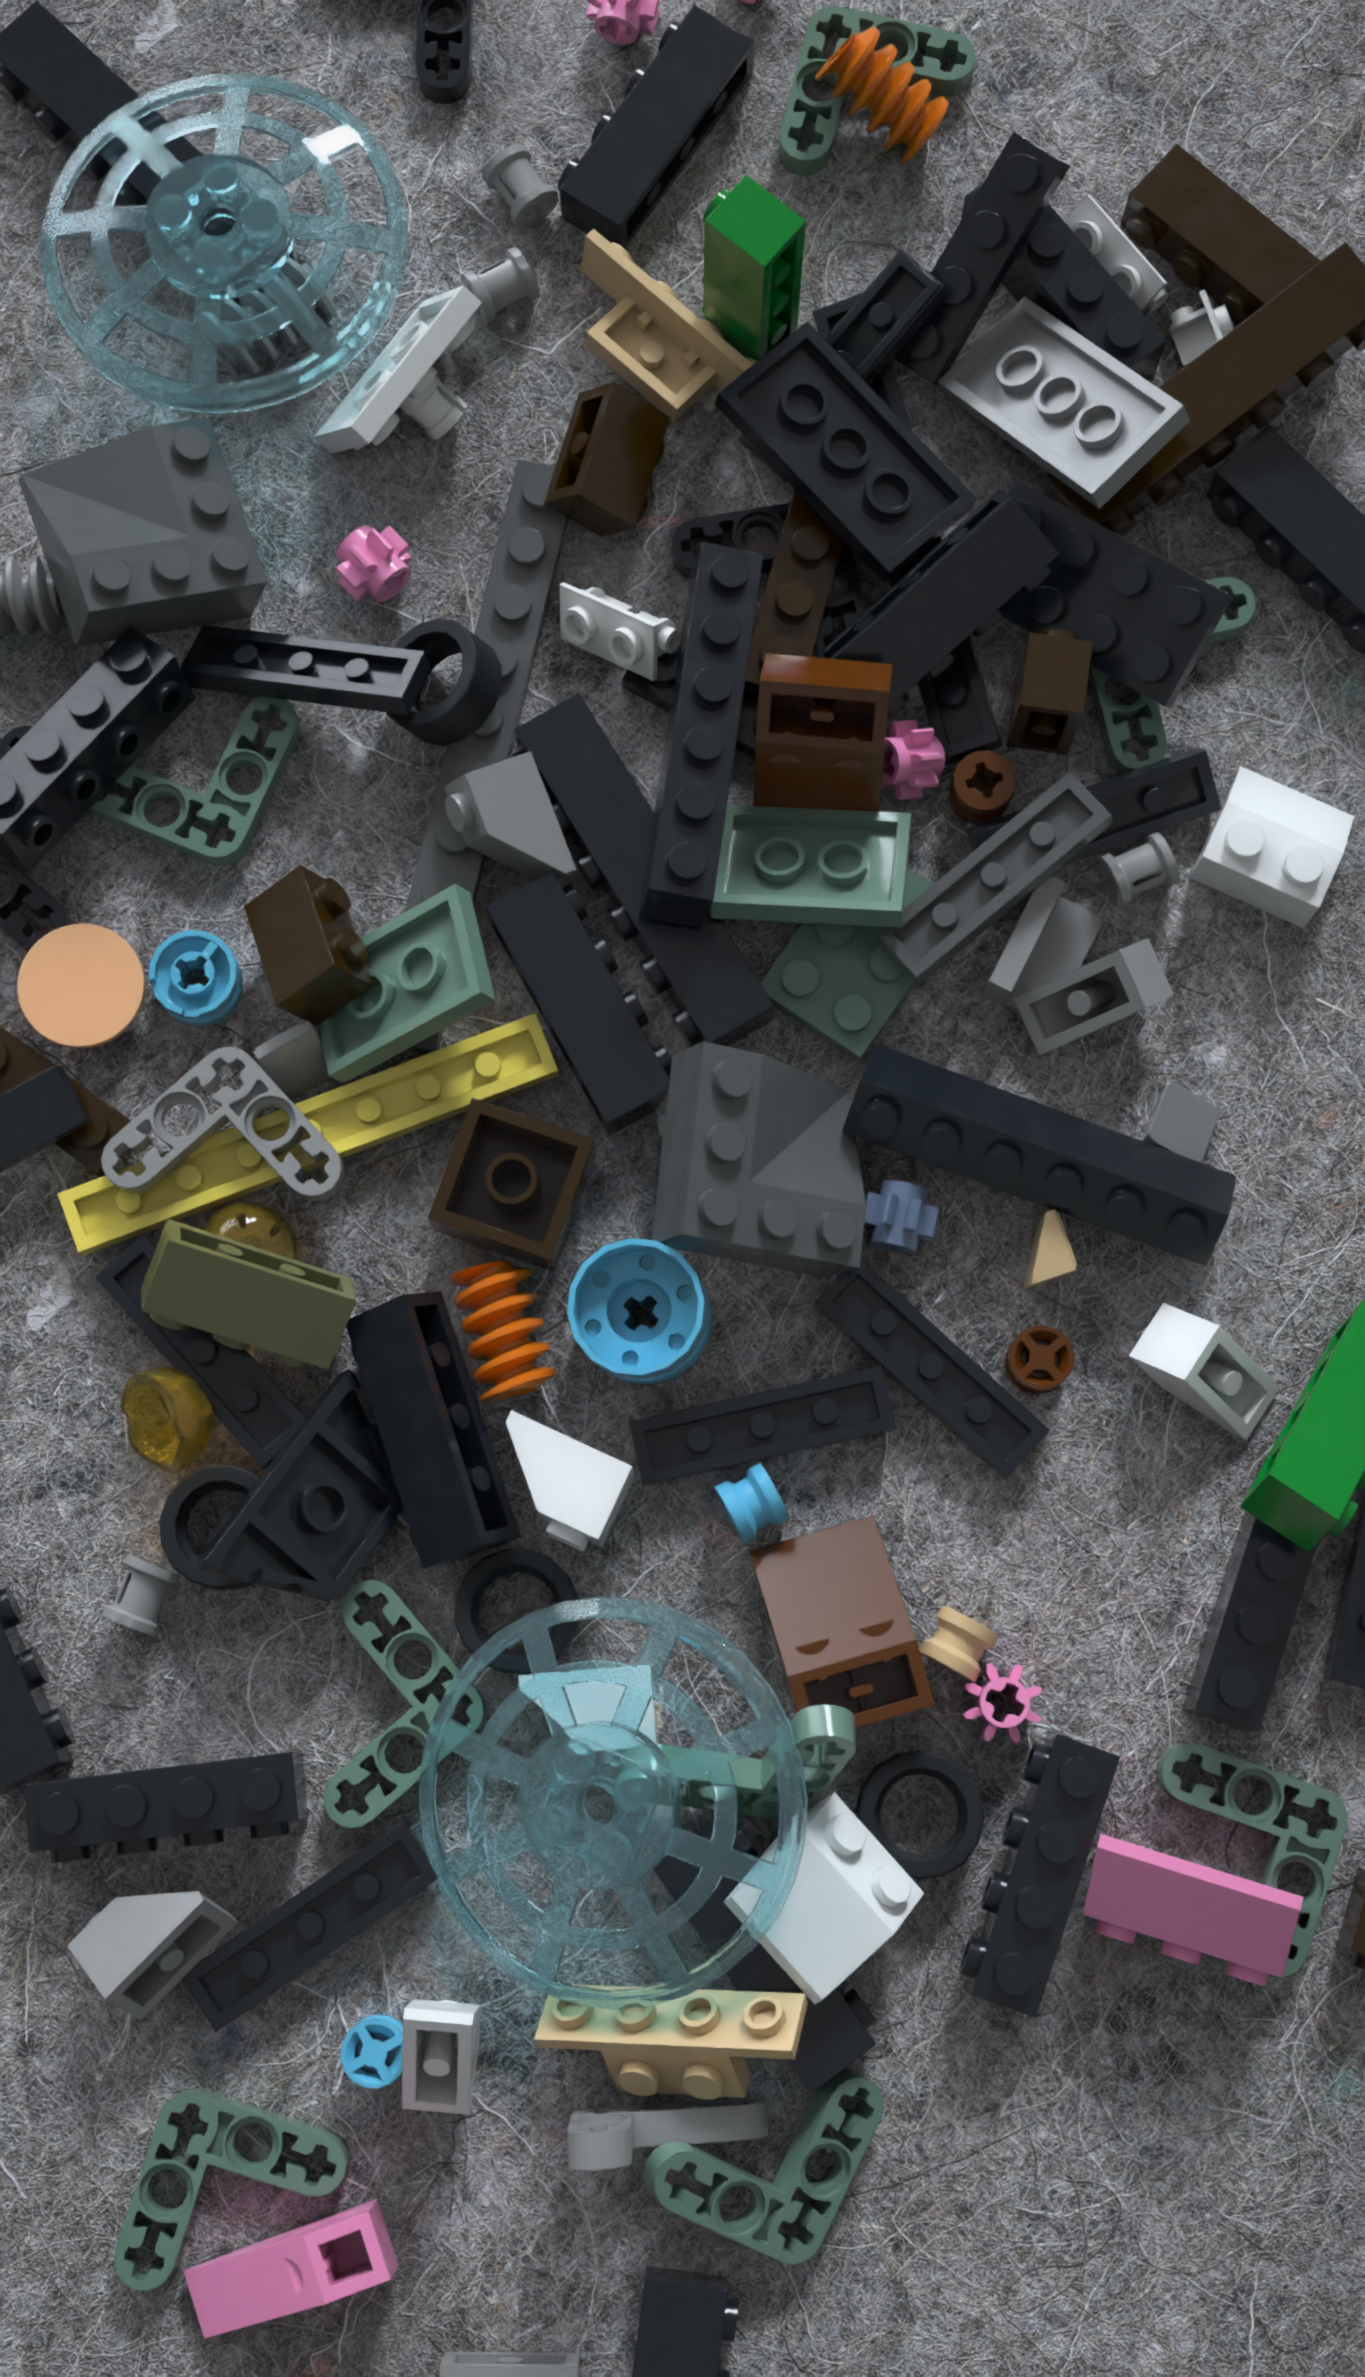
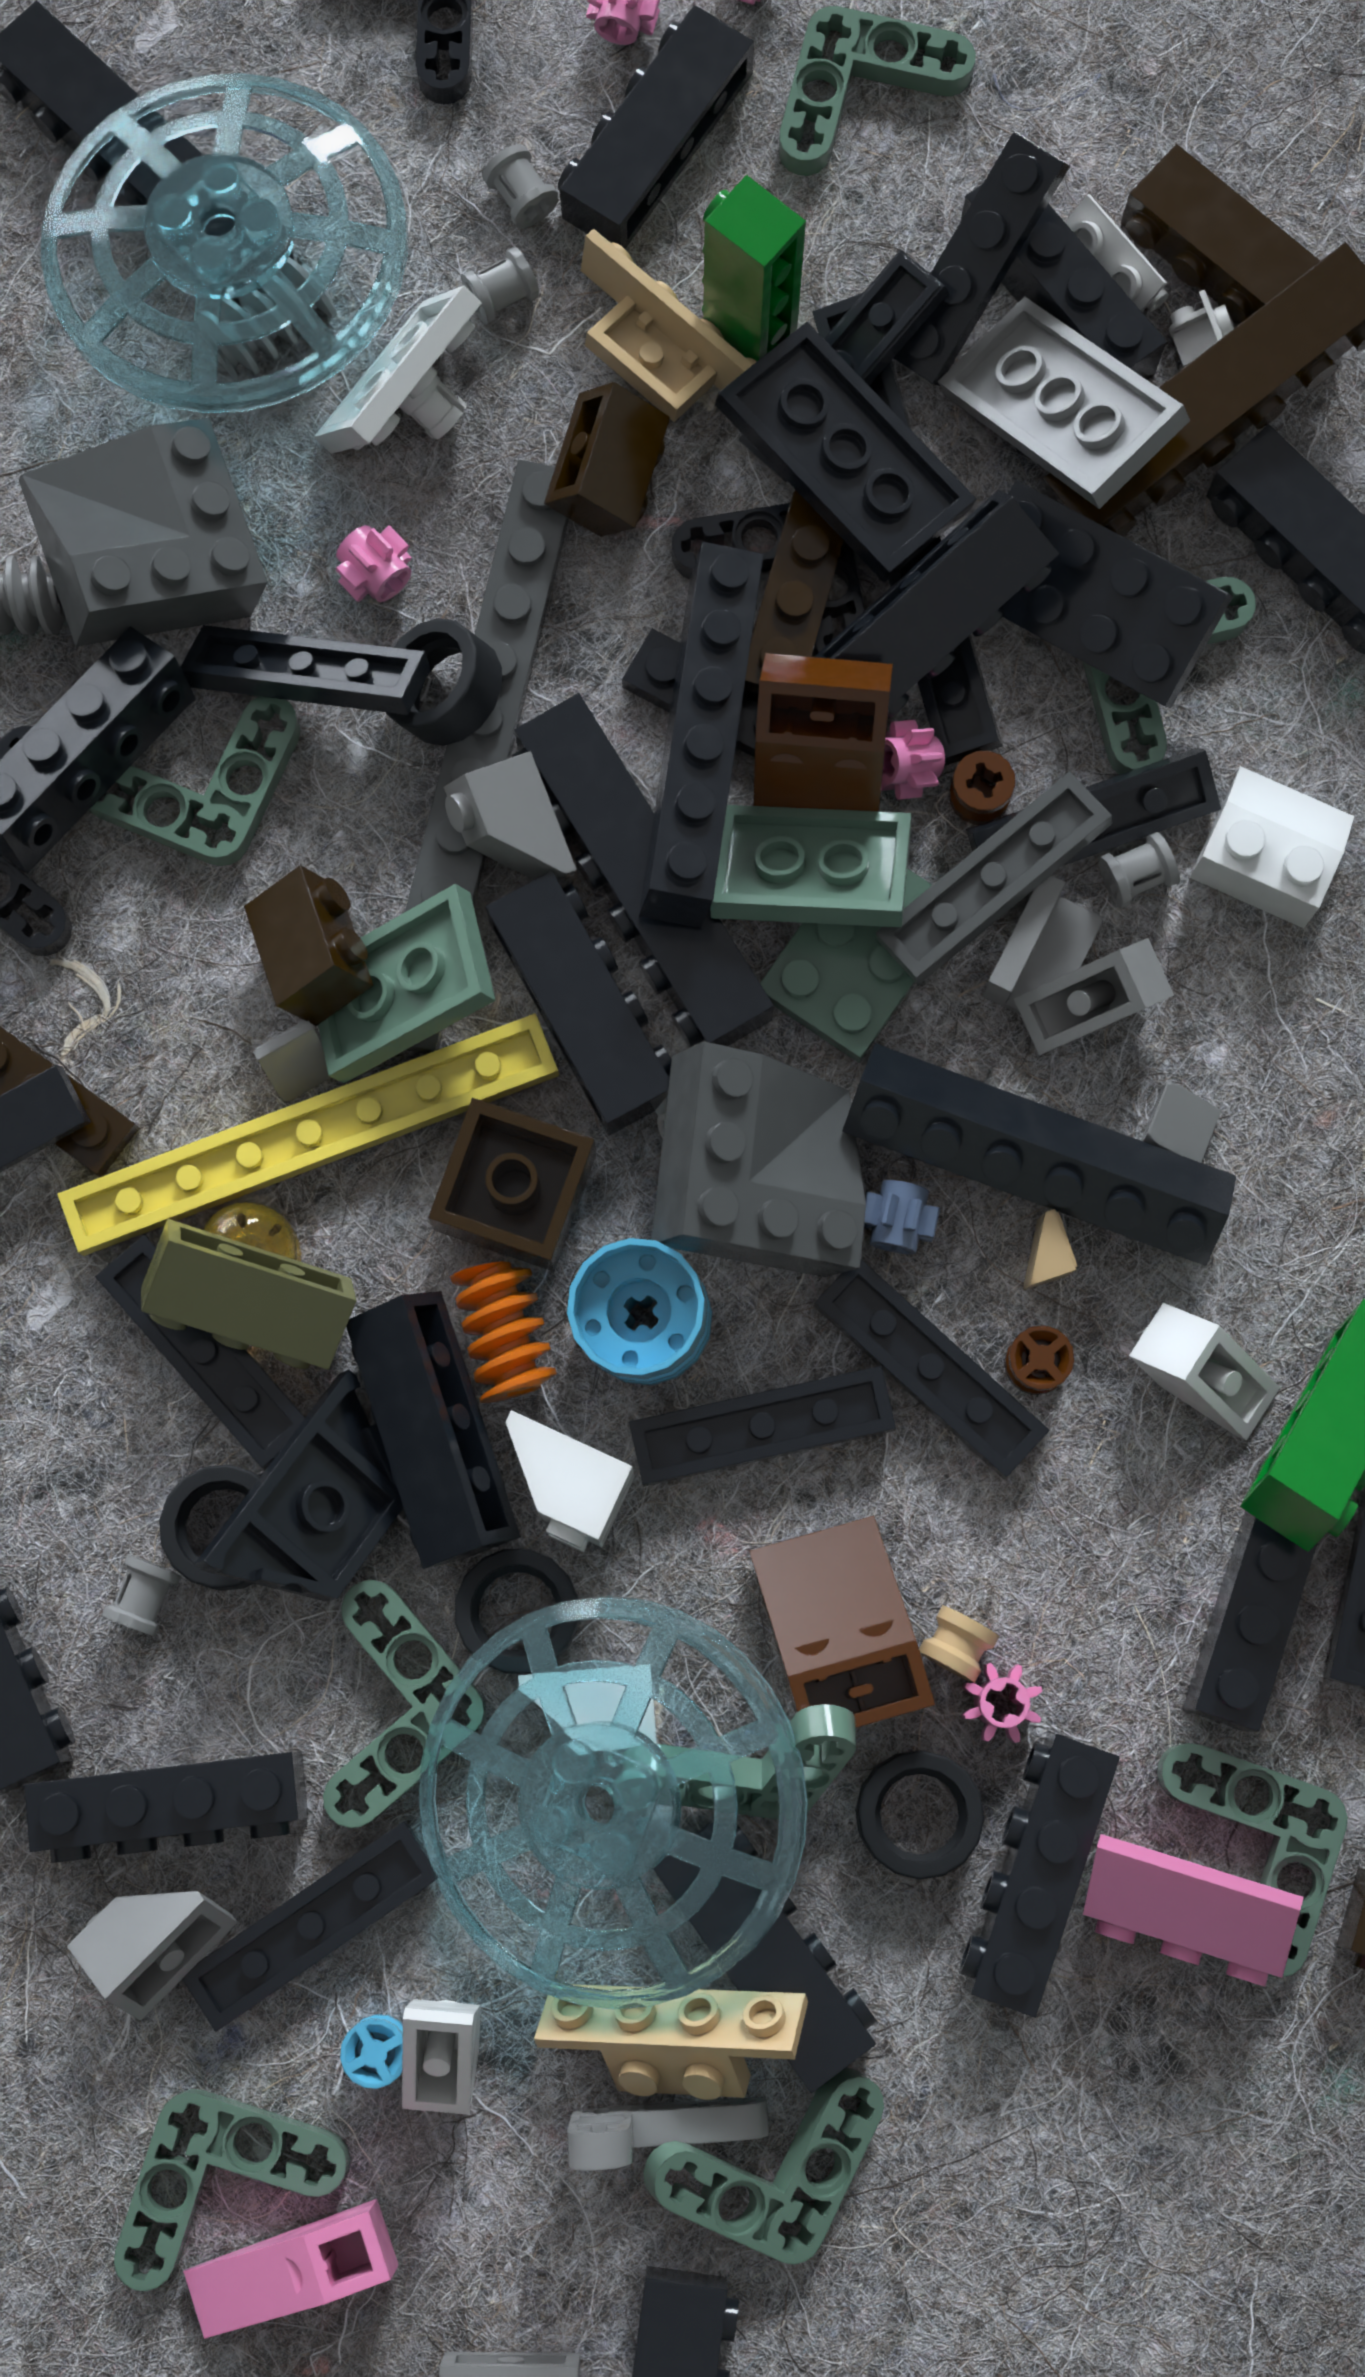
light nougat piece [17,923,146,1049] -> none
light grey beam [101,1046,345,1202] -> none
clear yellow helmet [120,1366,214,1473] -> none
medium azure wheel [149,930,244,1027] -> none
white hinge [560,582,682,681] -> none
medium azure wheel [714,1463,790,1544] -> none
white slope [724,1792,924,2005] -> none
orange piece [815,26,949,165] -> none
dark brown brick [1006,629,1093,755] -> none

